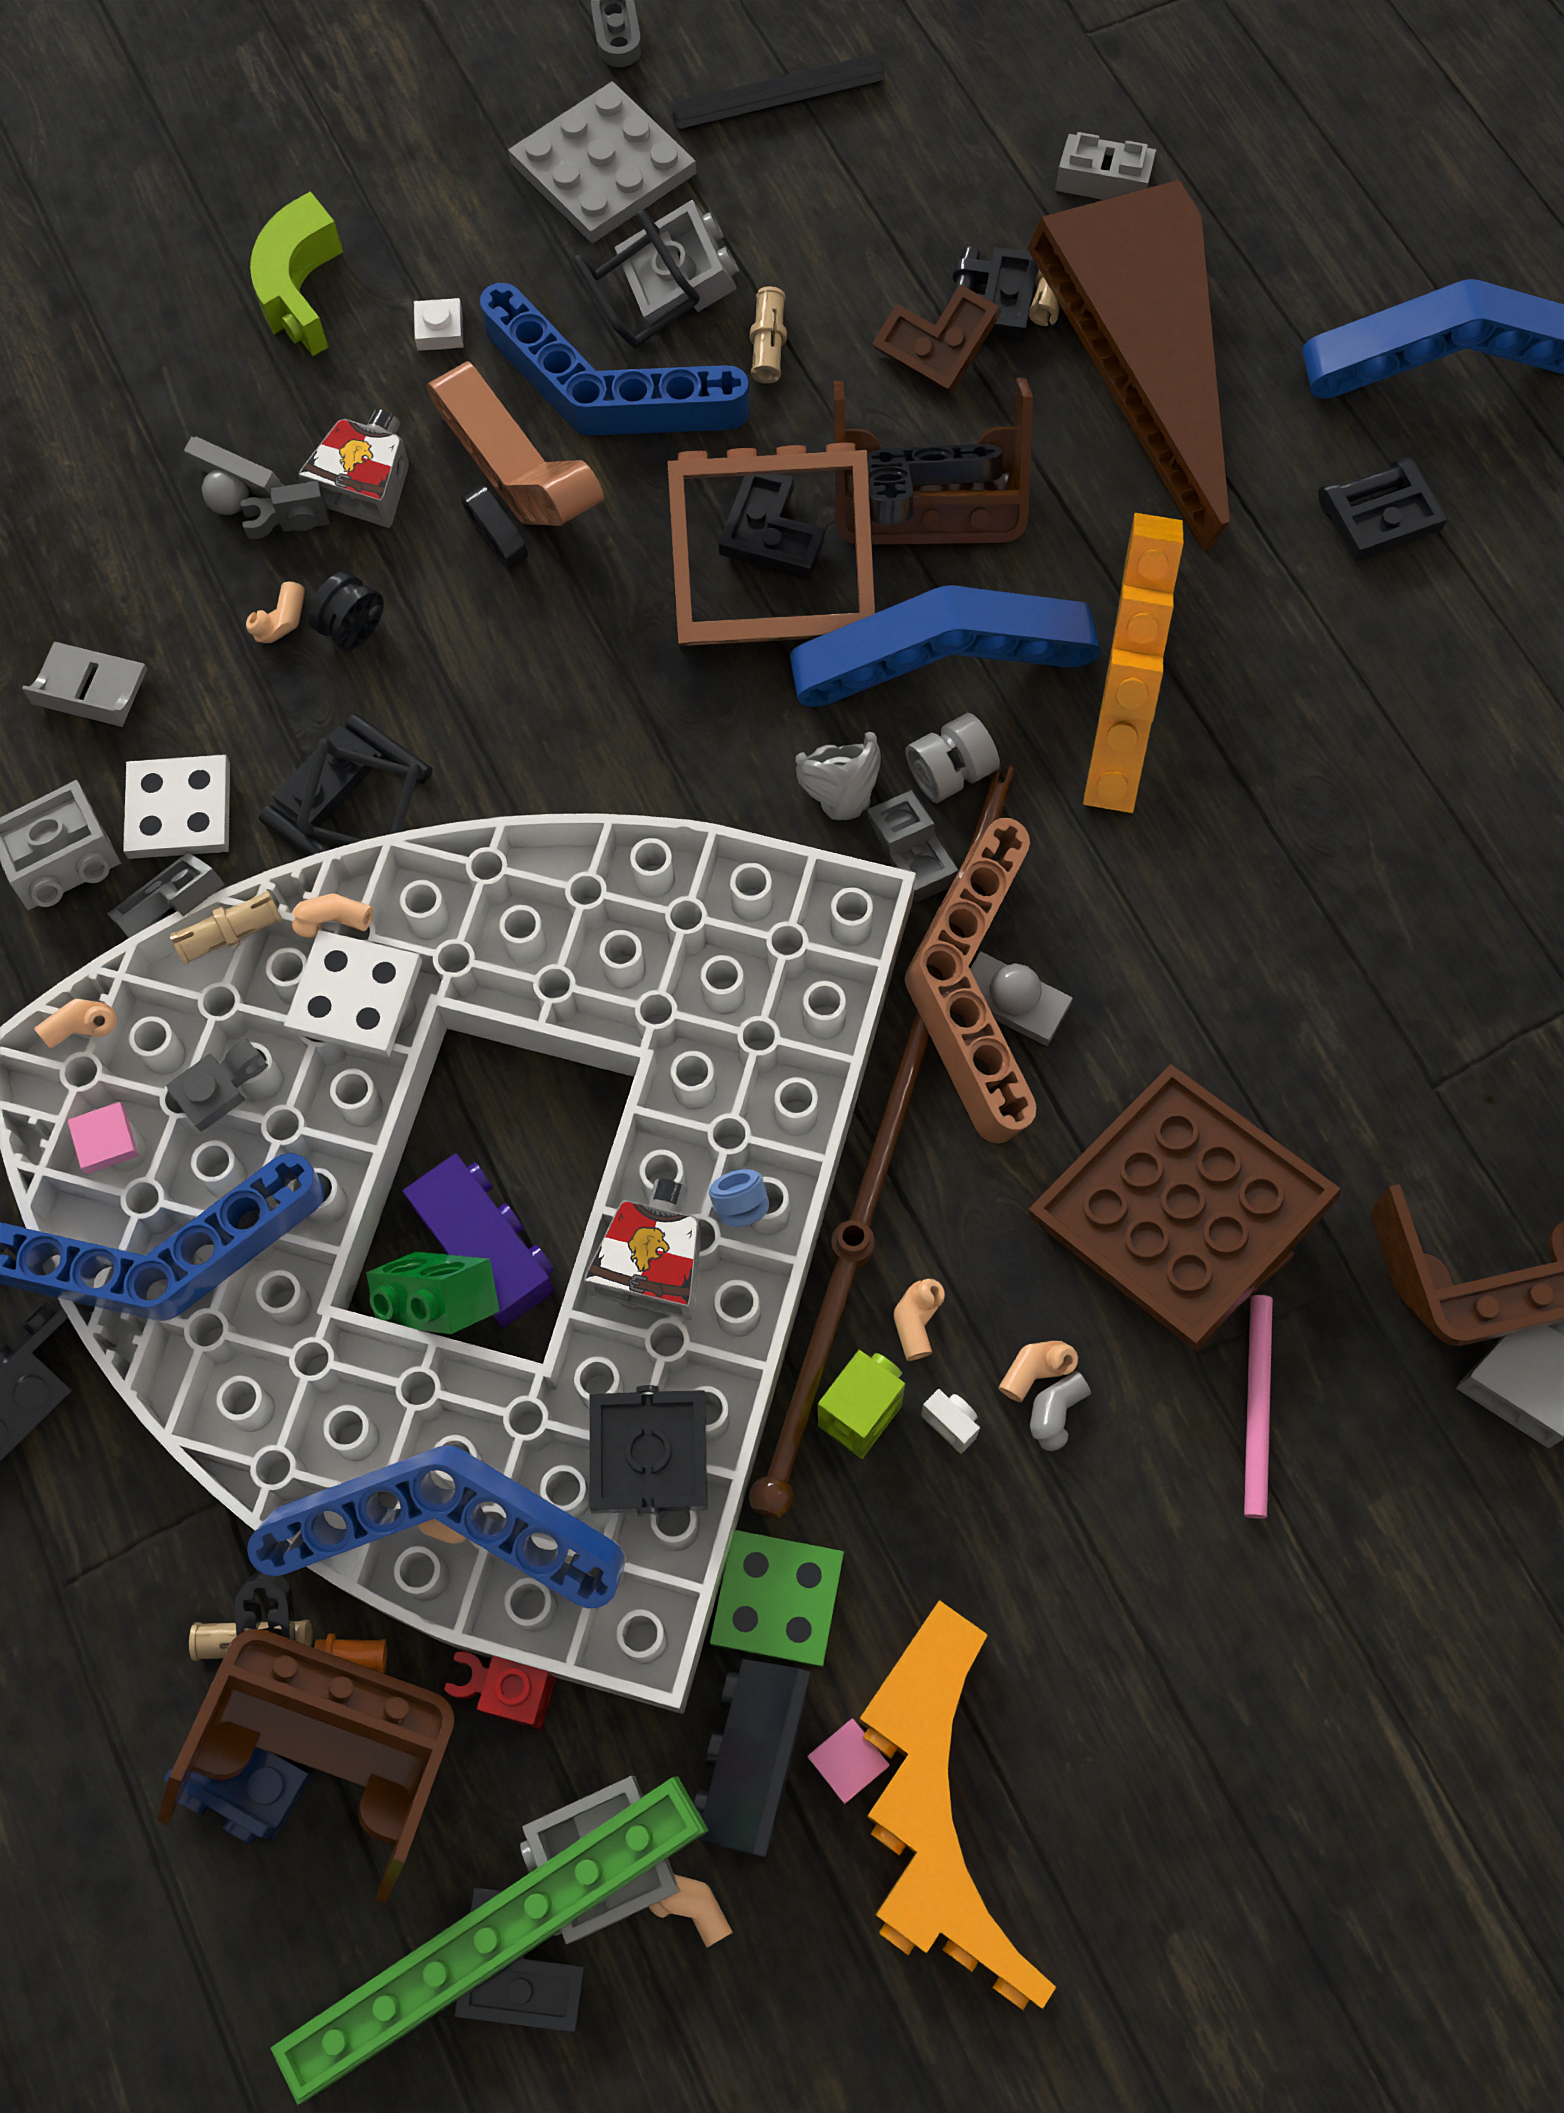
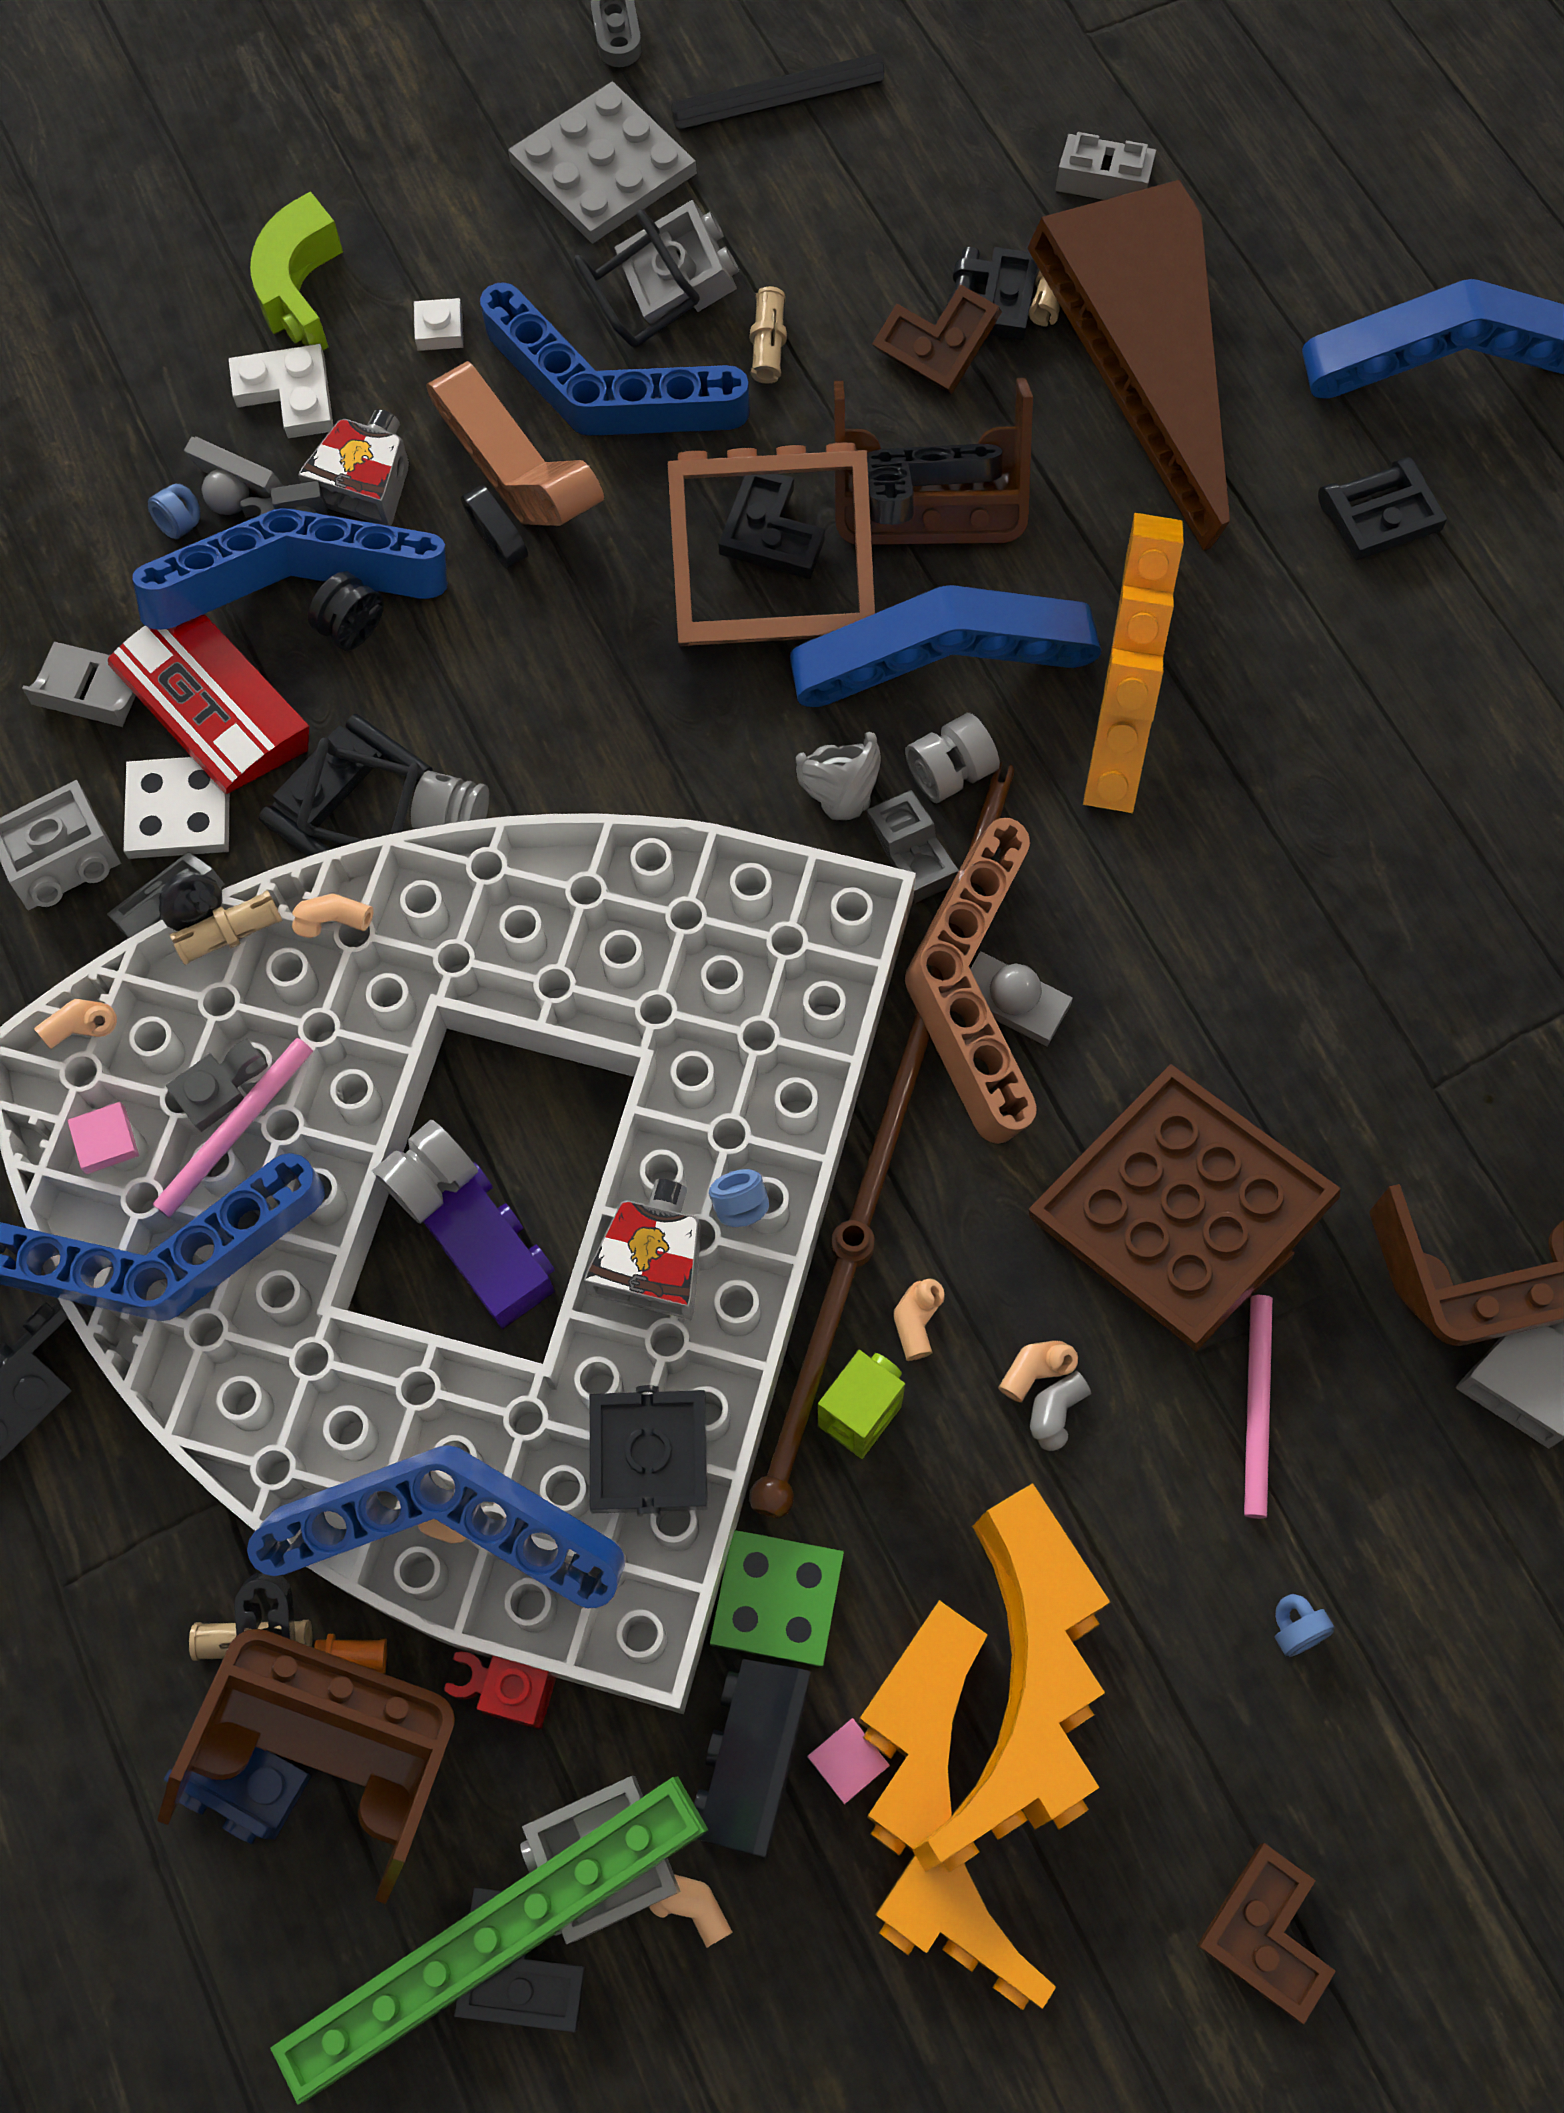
light nougat arm [246,582,305,643] -> none
white tile [284,930,422,1057] -> none
green brick [366,1252,500,1334] -> none
white plate [921,1389,980,1454] -> none
none -> red slope [108,614,309,795]
none -> blue beam [132,508,448,630]
none -> medium blue tile [148,484,200,539]
none -> bright pink bar [152,1038,313,1218]
none -> black hat [159,872,223,931]
none -> white plate [229,344,333,438]
none -> light grey wheel [372,1119,478,1224]
none -> light grey piece [411,770,489,829]
none -> light orange arch [912,1483,1110,1872]
none -> reddish brown plate [1197,1843,1336,2024]
none -> medium blue tile [1274,1594,1335,1657]

